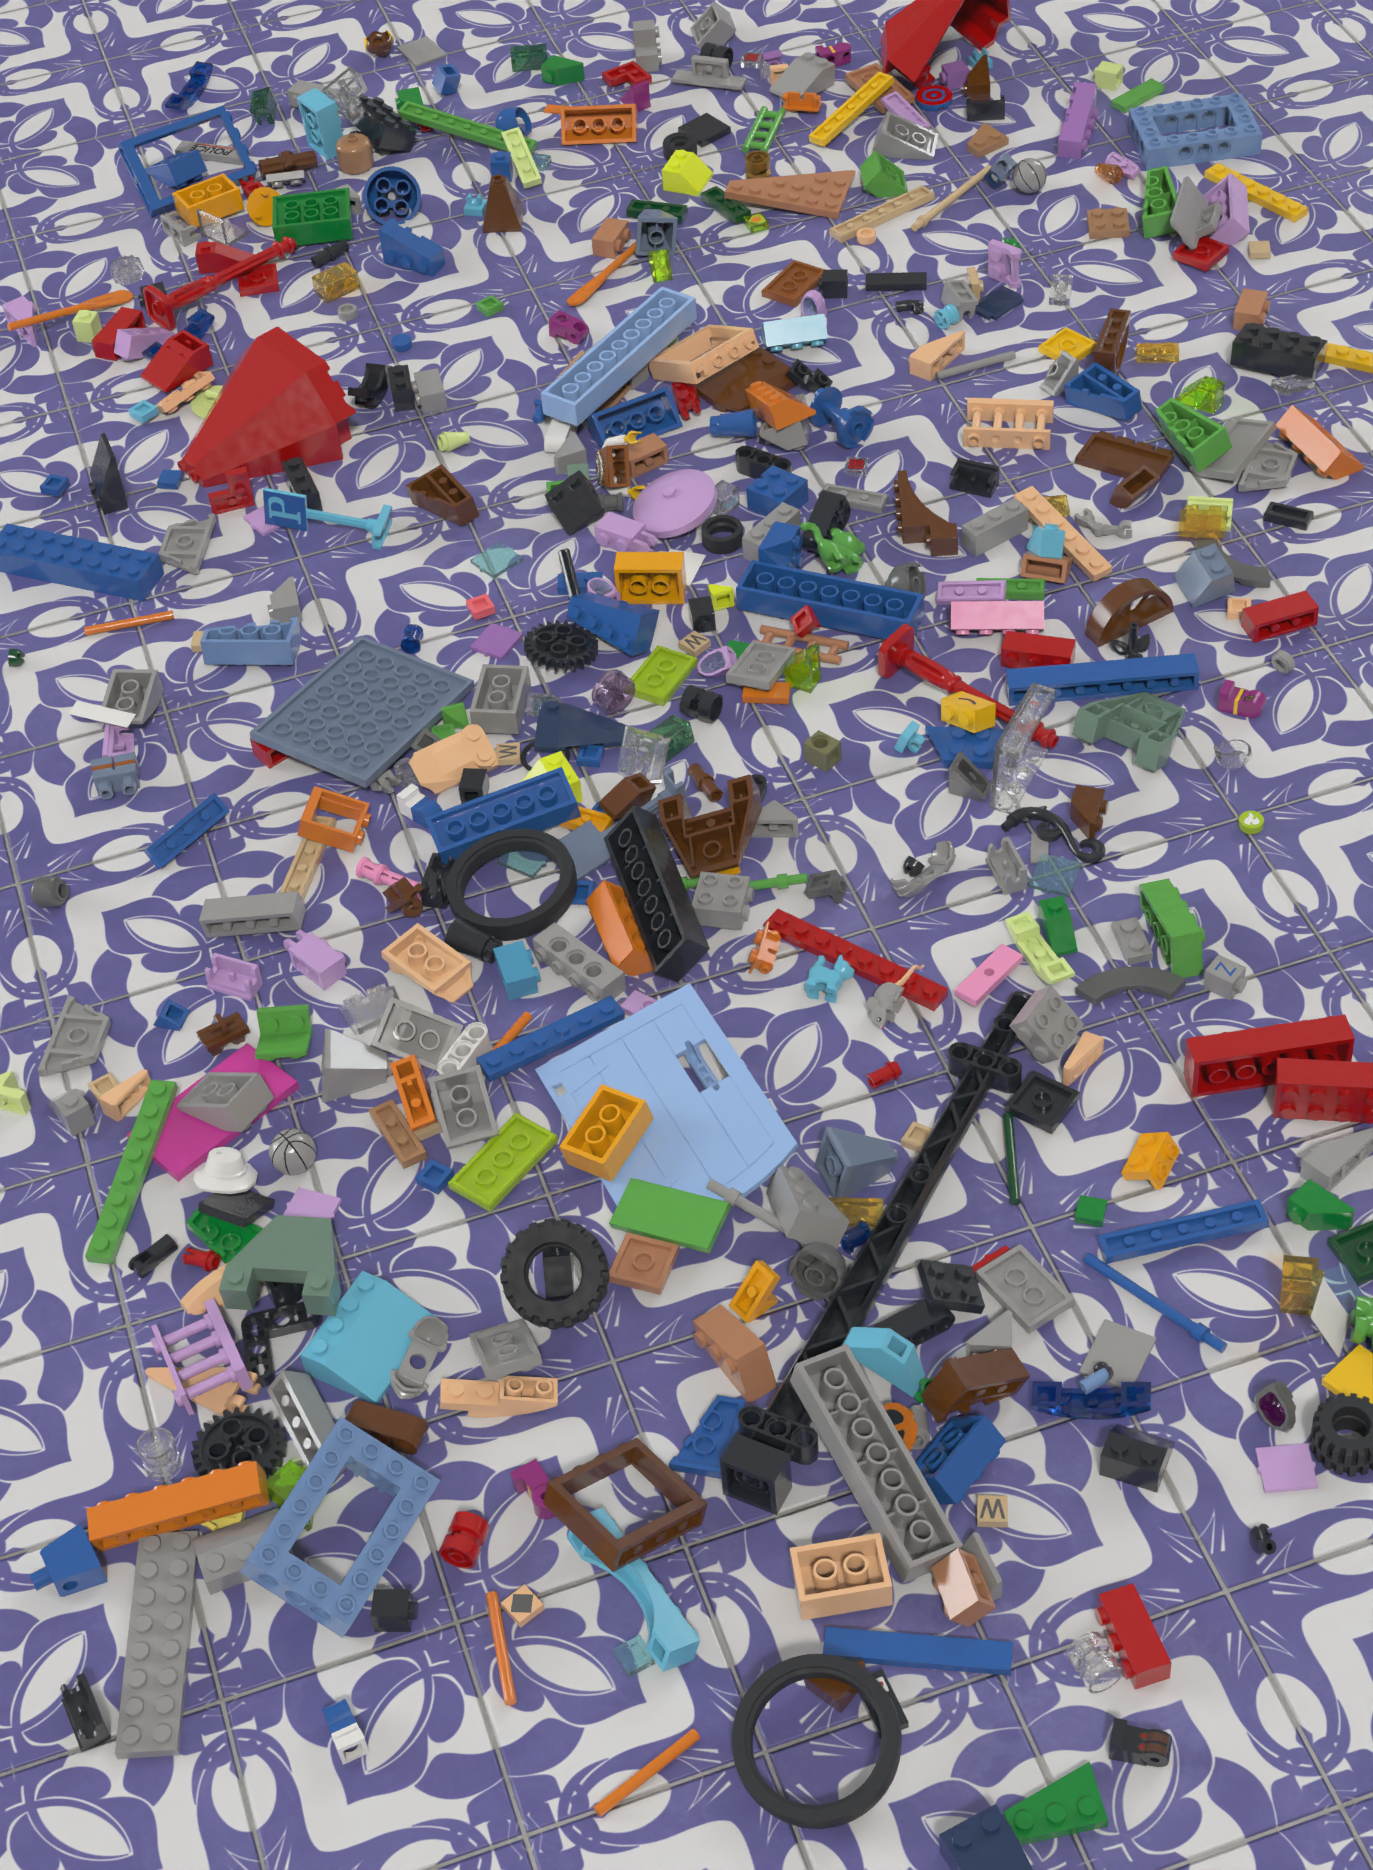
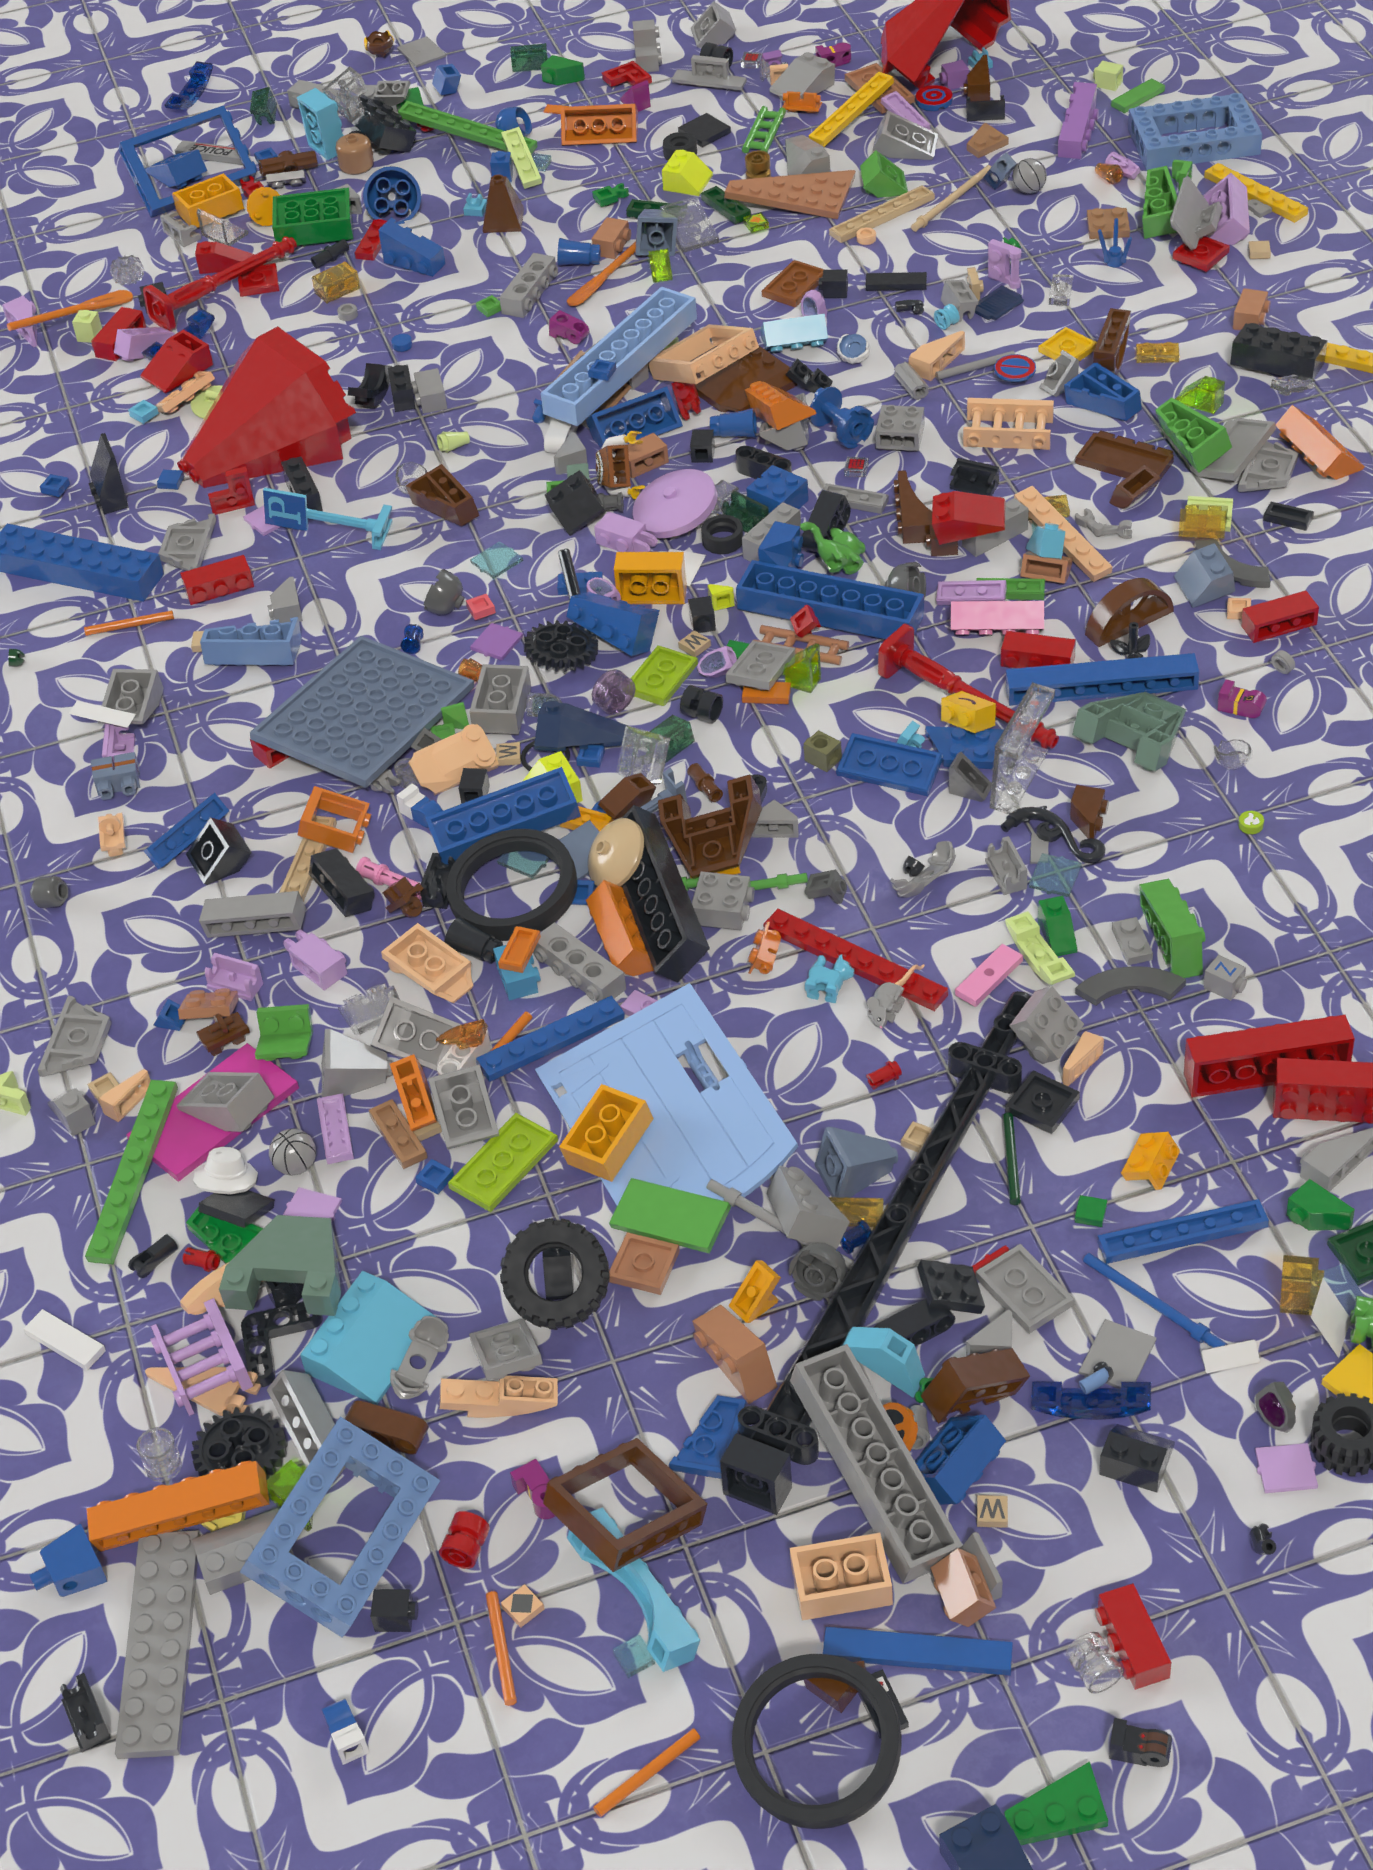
none -> white tile [23,1309,106,1371]
none -> light nougat hips [98,813,126,857]
none -> nougat plate [178,988,239,1019]
none -> red brick [180,555,254,605]
none -> black slope [186,817,252,885]
none -> blue tile [254,147,278,162]
none -> black brick [309,848,374,917]
none -> lavender plate [317,1093,354,1165]
none -> light grey slope [347,81,410,107]
none -> red plate [355,219,387,261]
none -> clear hair [395,462,427,495]
none -> dark grey cylinder [424,569,465,615]
none -> clear orange plate [436,1019,488,1050]
none -> clear orange cone [458,658,482,682]
none -> orange tile [498,926,541,973]
none -> light grey brick [499,253,558,318]
none -> blue plant [557,238,601,266]
none -> blue tile [588,359,617,381]
none -> tan dish [588,818,644,886]
none -> green plate [592,183,629,207]
none -> clear tile [660,196,719,253]
none -> black brick [690,429,715,463]
none -> clear green hinge [723,491,769,533]
none -> light grey wedge [785,135,830,175]
none -> blue tile [836,733,943,797]
none -> medium blue hair [837,334,870,364]
none -> light grey brick [876,405,925,451]
none -> light grey axle [894,362,929,400]
none -> red slope [932,491,1005,545]
none -> piece [994,354,1036,382]
none -> blue plant [1098,218,1132,268]
none -> bright green bracket [1172,160,1193,191]
none -> white sticker [1202,1340,1260,1373]
none -> light grey piece [1248,199,1272,218]

